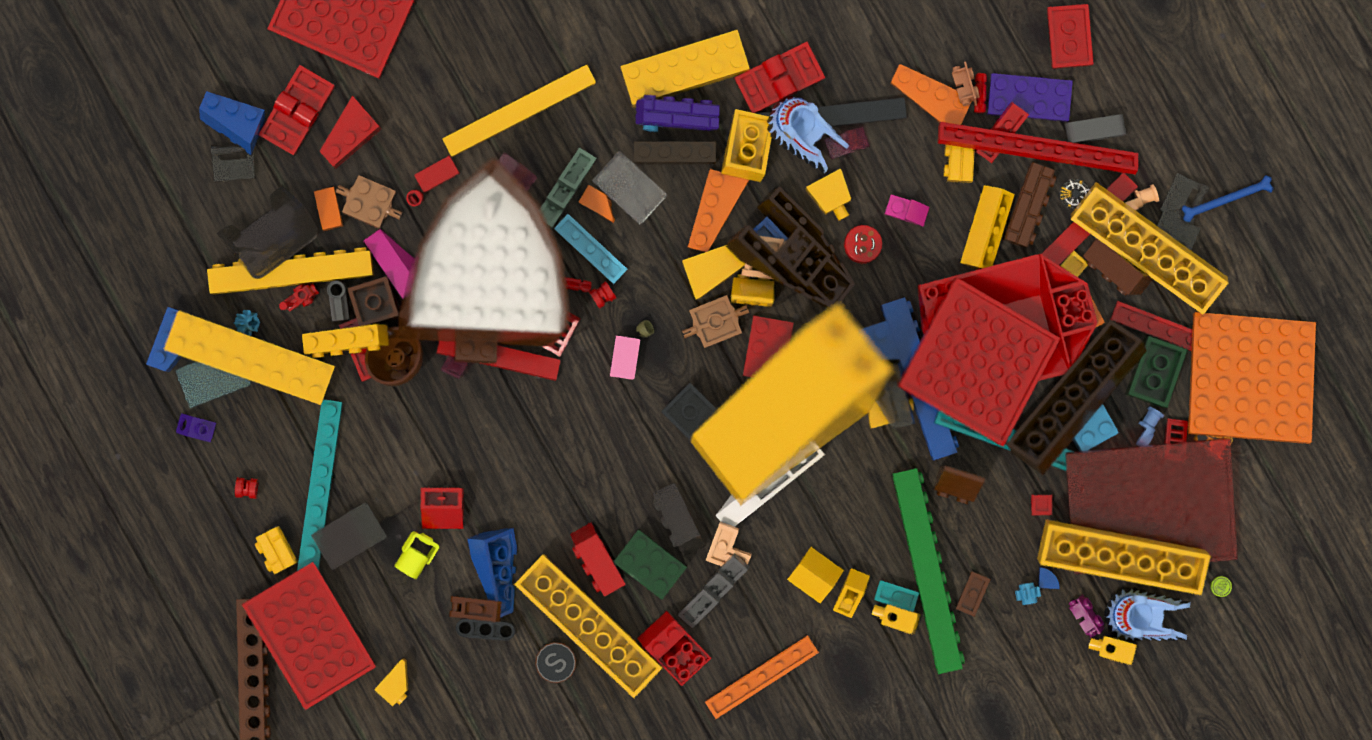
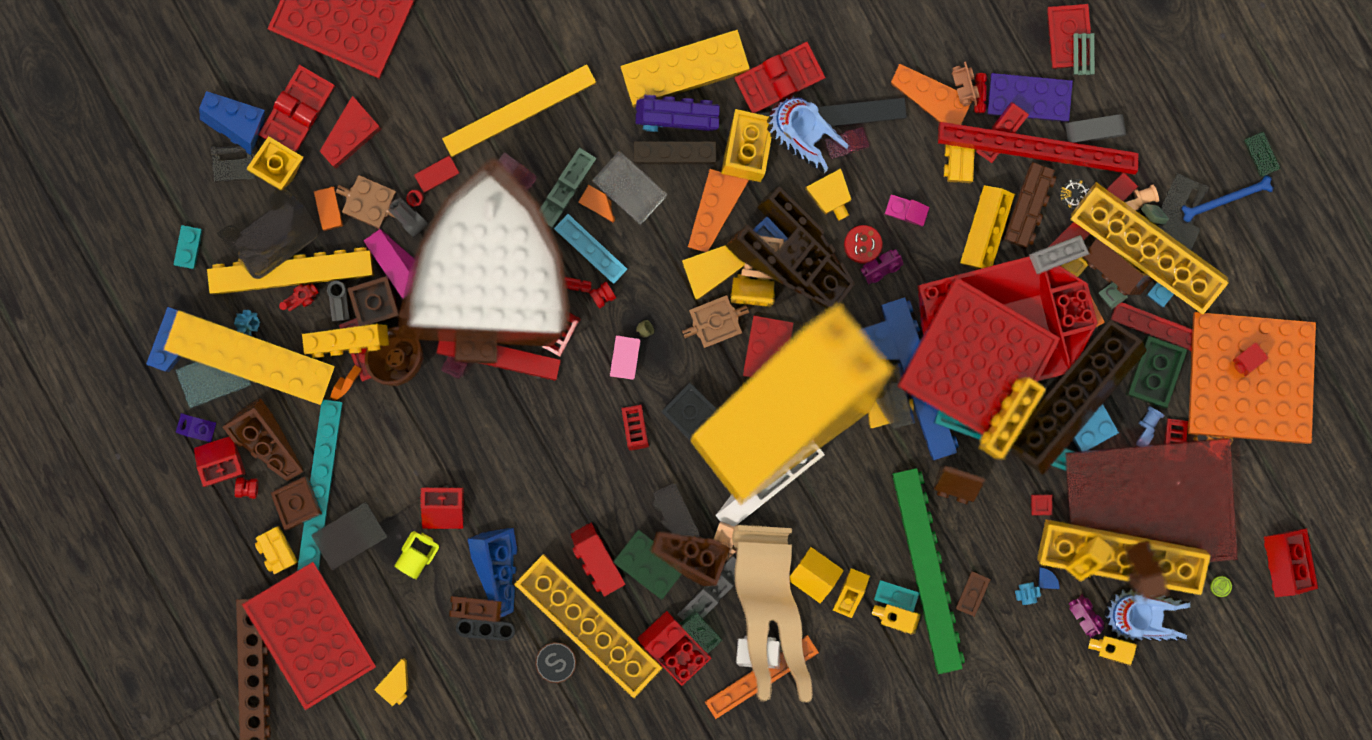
none -> teal plate [174,225,202,269]
none -> red slope [194,437,246,487]
none -> reddish brown wedge [223,398,304,481]
none -> yellow slope [247,136,303,191]
none -> reddish brown tile [271,476,322,530]
none -> orange slope [330,365,361,401]
none -> dark grey piece [388,198,428,238]
none -> red slope [621,405,649,451]
none -> reddish brown wedge [650,532,730,586]
none -> clear green plate [680,610,723,654]
none -> tan flag [732,525,812,702]
none -> white brick [736,636,781,669]
none -> magenta hinge [860,249,904,285]
none -> yellow brick [978,378,1045,459]
none -> light grey tile [1029,235,1089,274]
none -> yellow slope [1065,536,1113,581]
none -> sand green tile [1073,33,1095,75]
none -> sand green tile [1099,282,1128,309]
none -> reddish brown wedge [1124,540,1168,600]
none -> sand green tile [1141,204,1169,224]
none -> dark azure plate [1147,282,1174,308]
none -> red brick [1233,342,1269,377]
none -> clear green plate [1244,132,1280,177]
none -> red slope [1264,528,1318,597]

